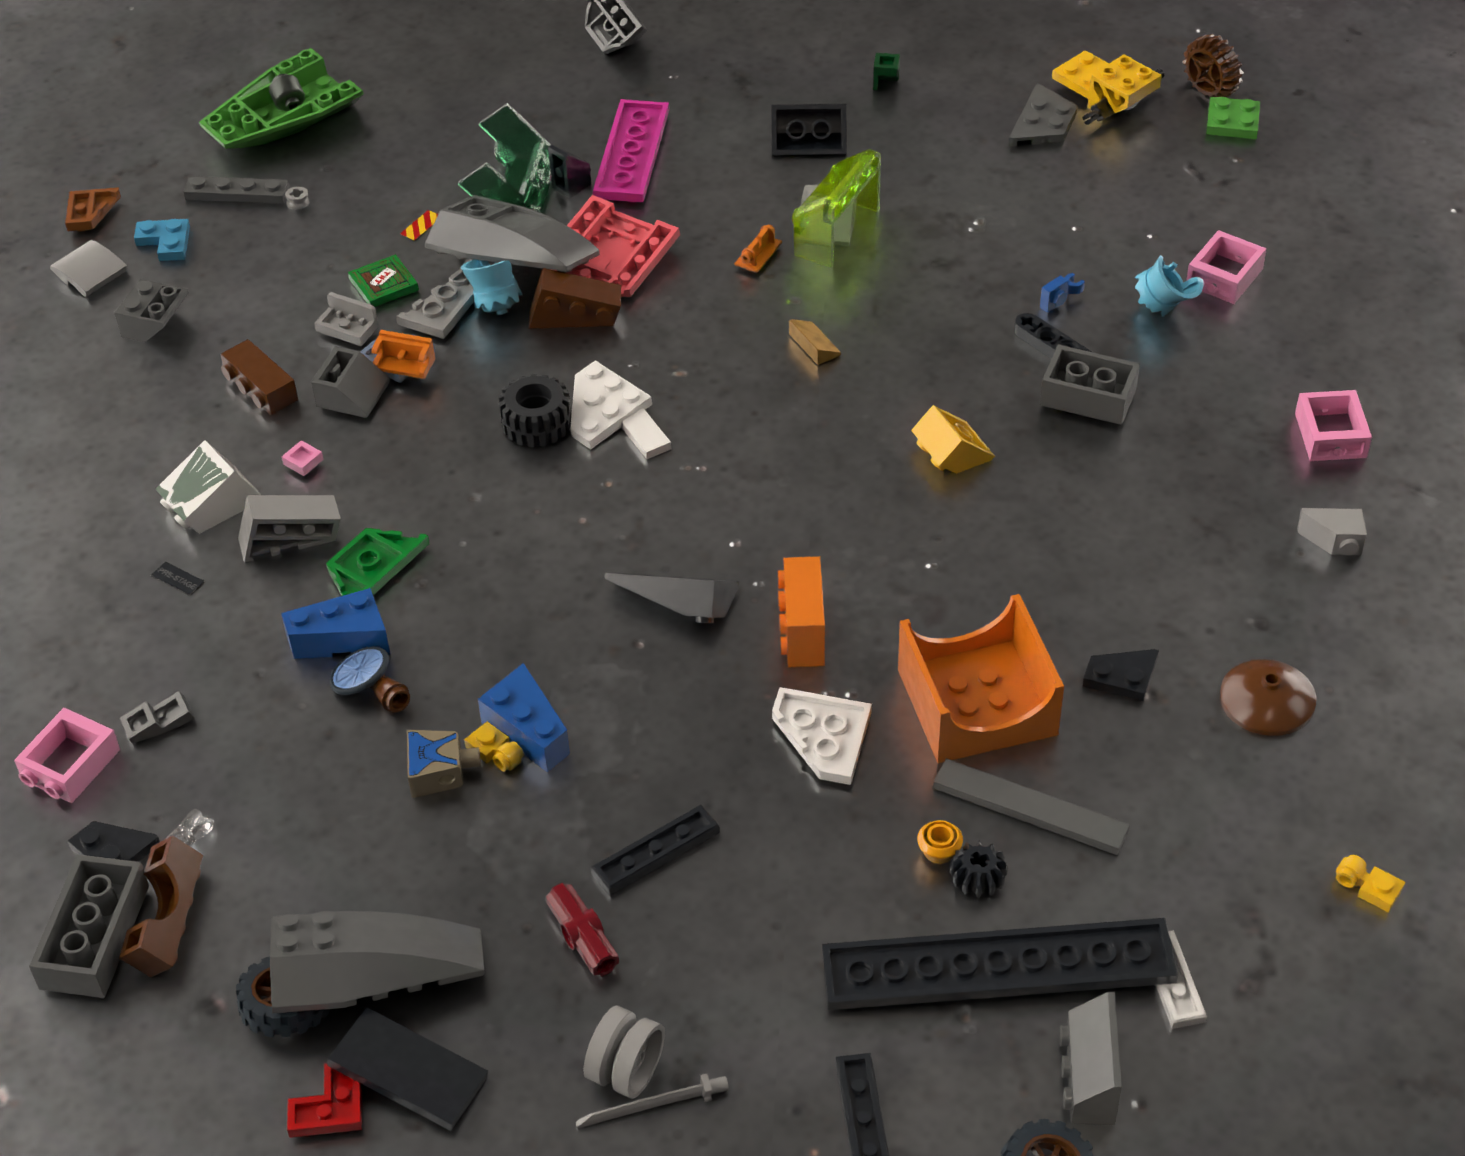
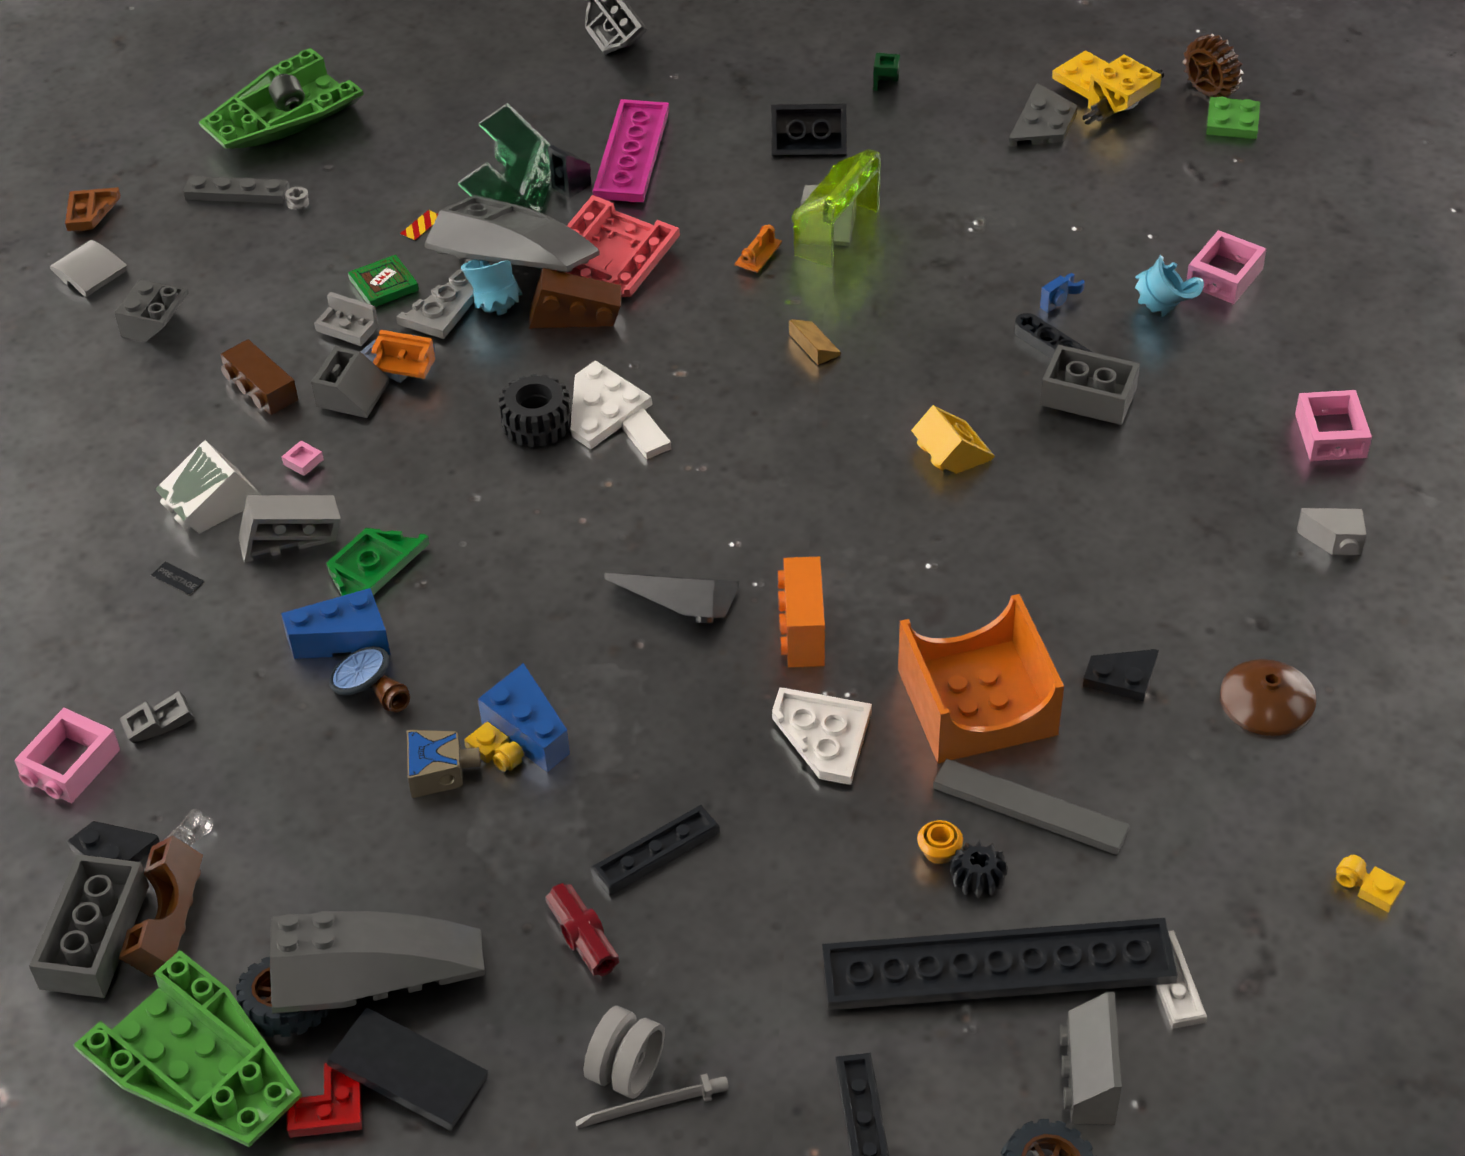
dark azure plate [134,219,190,261] -> none
none -> bright green wedge [73,950,302,1147]

